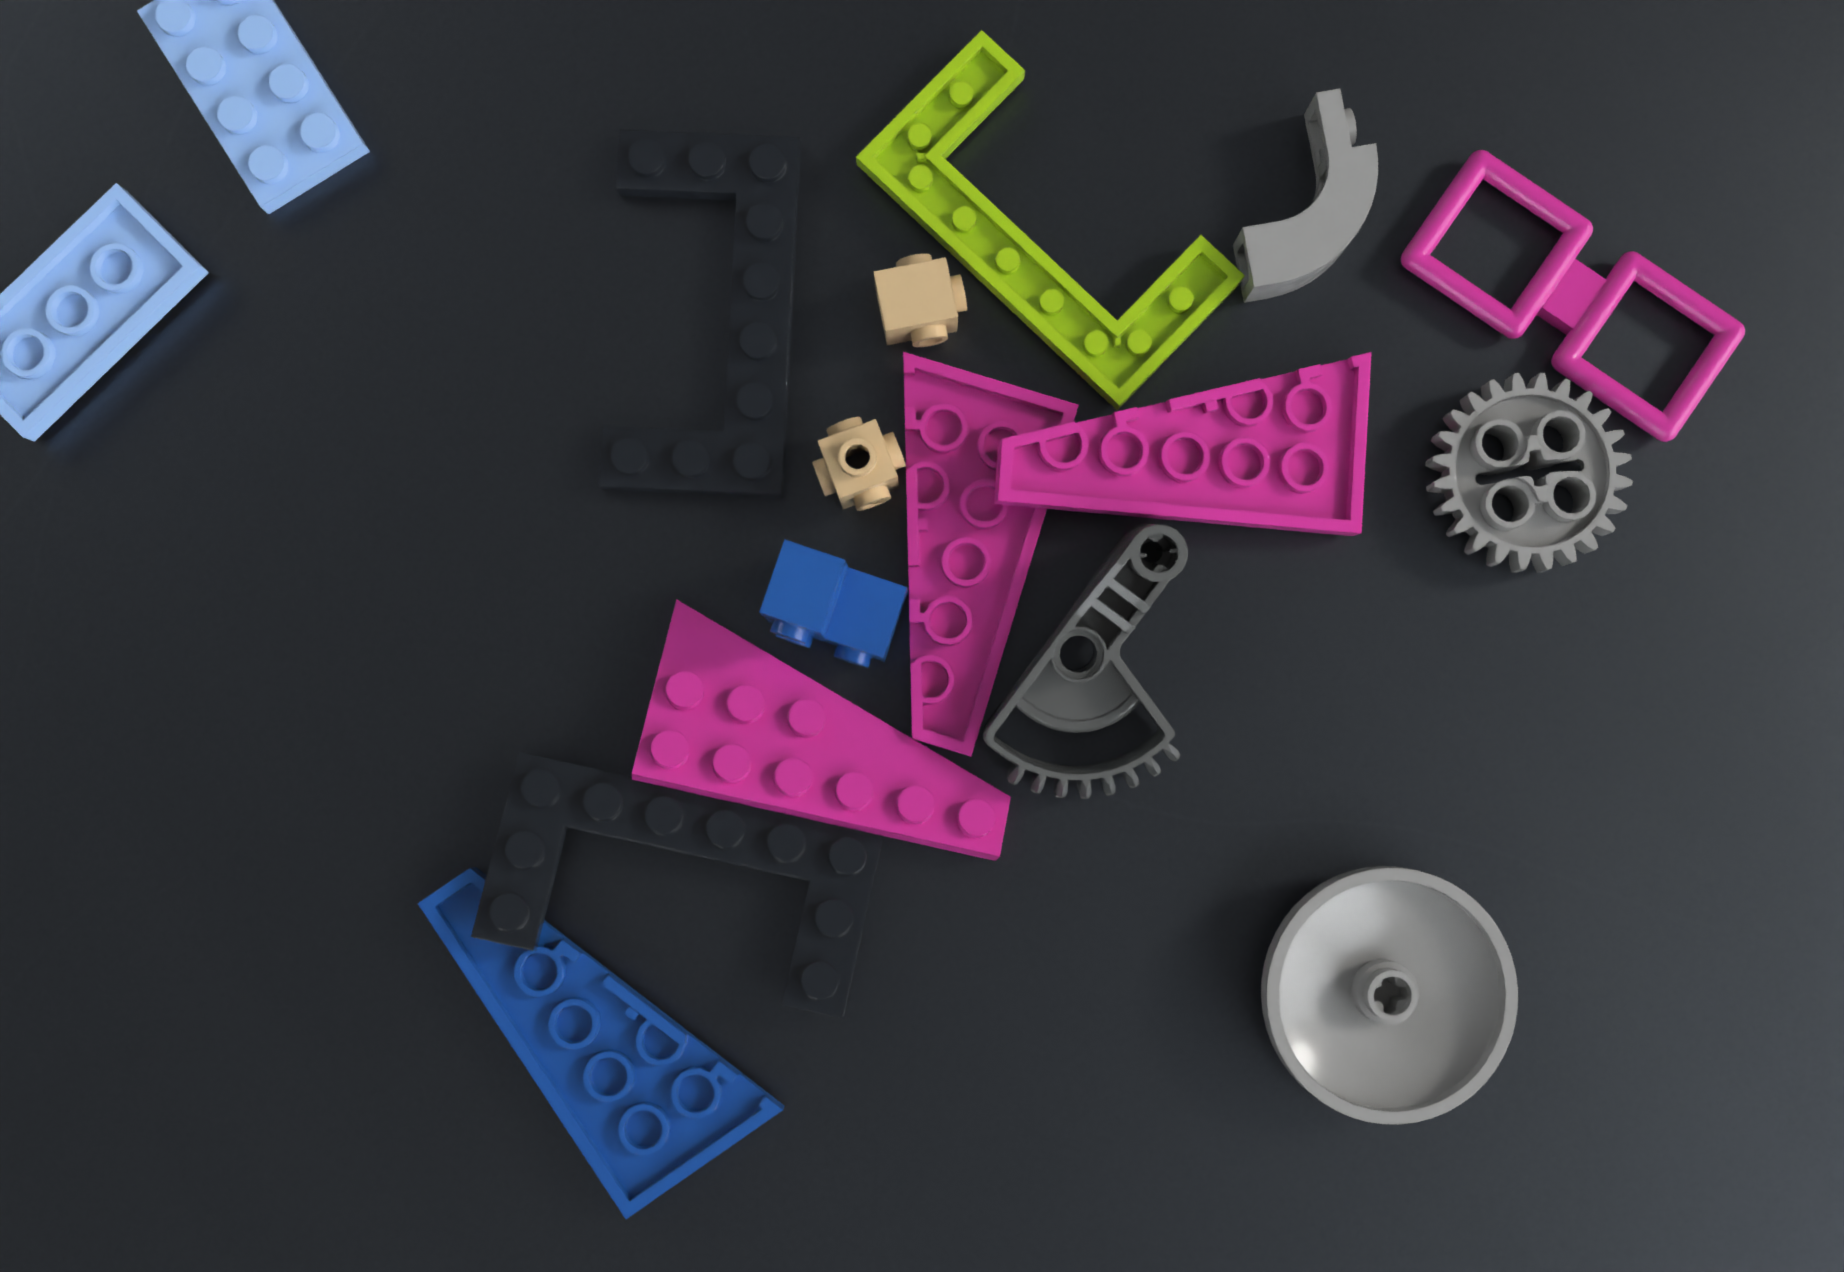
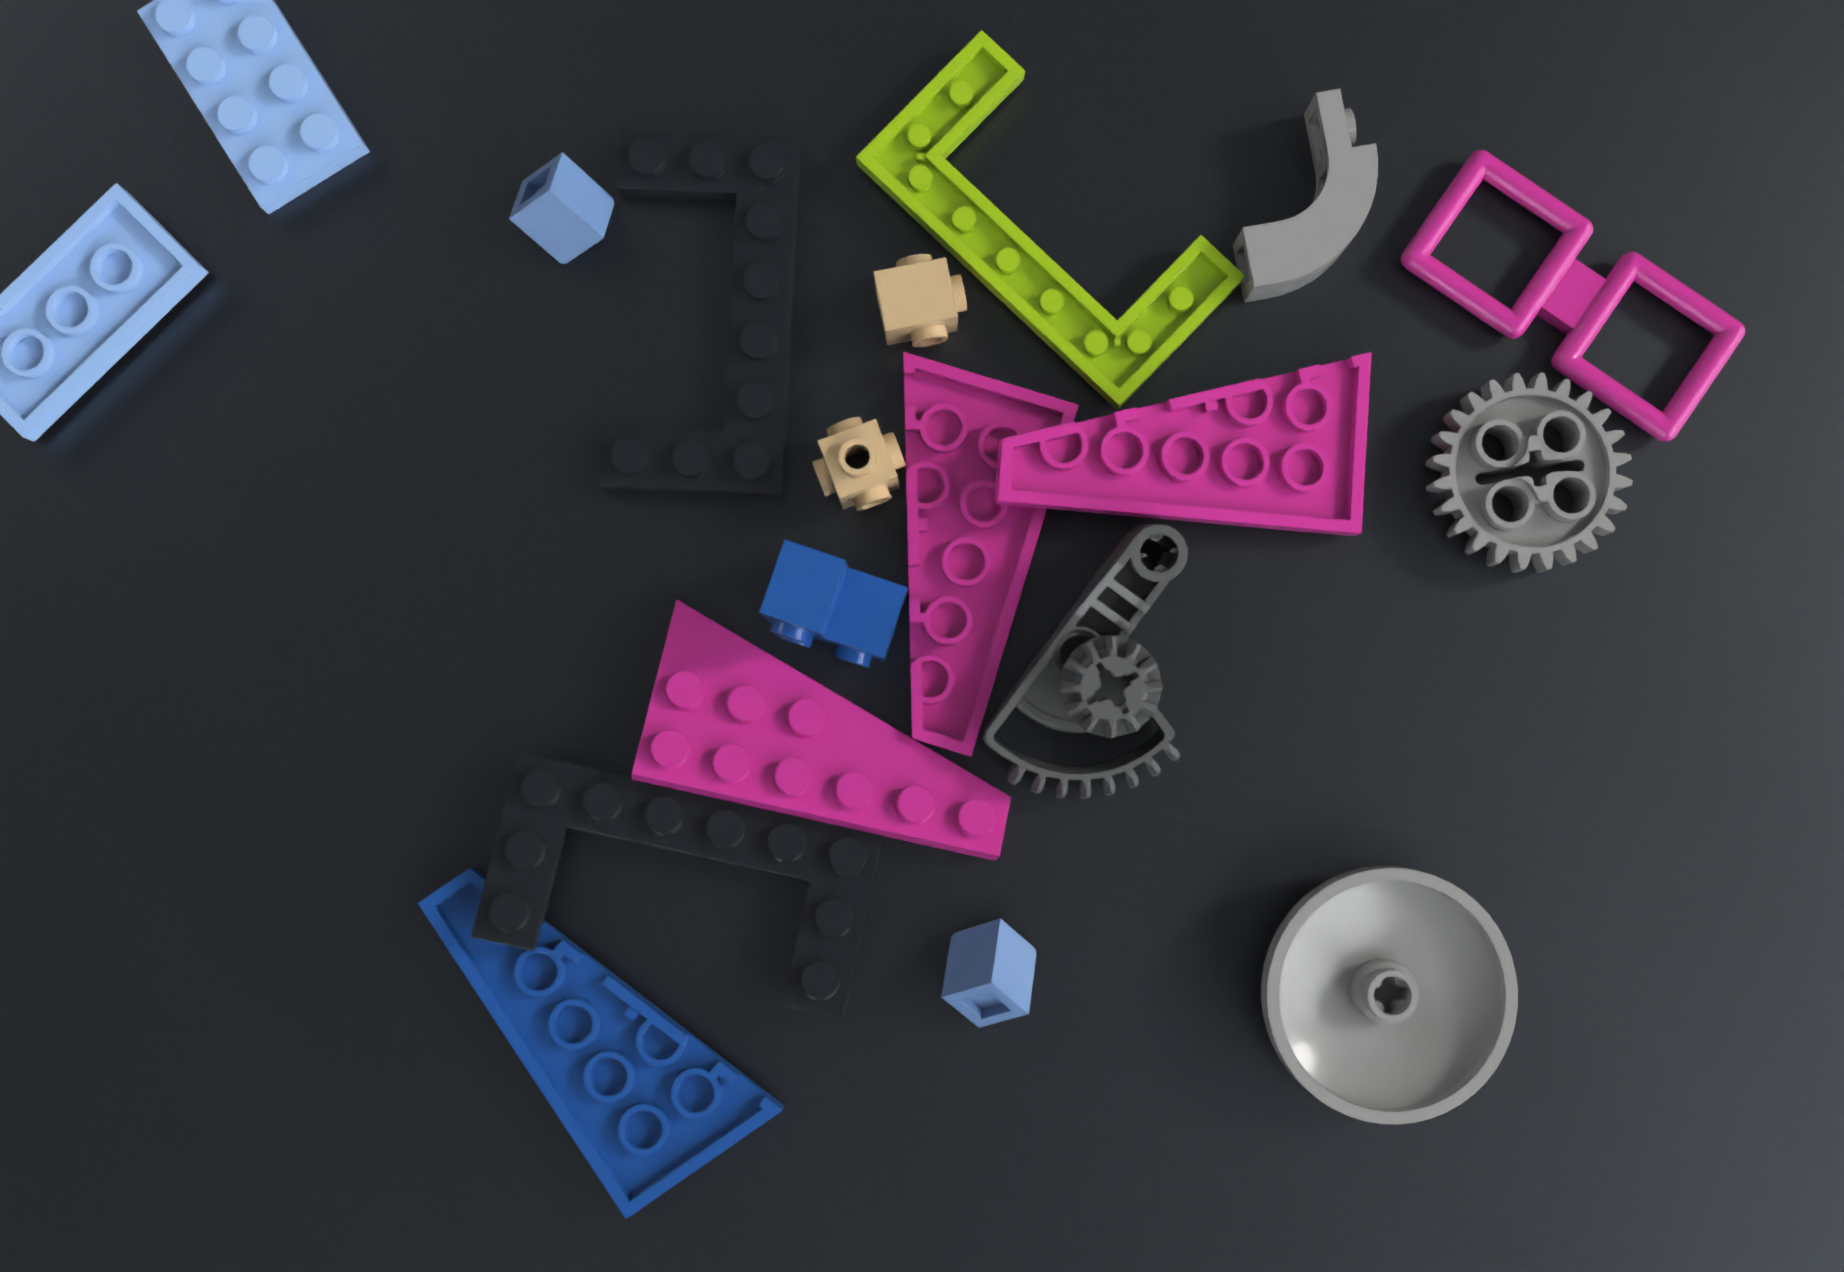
none -> medium blue panel [509,152,614,264]
none -> medium blue panel [941,918,1037,1028]
none -> dark grey gear [1059,635,1163,739]

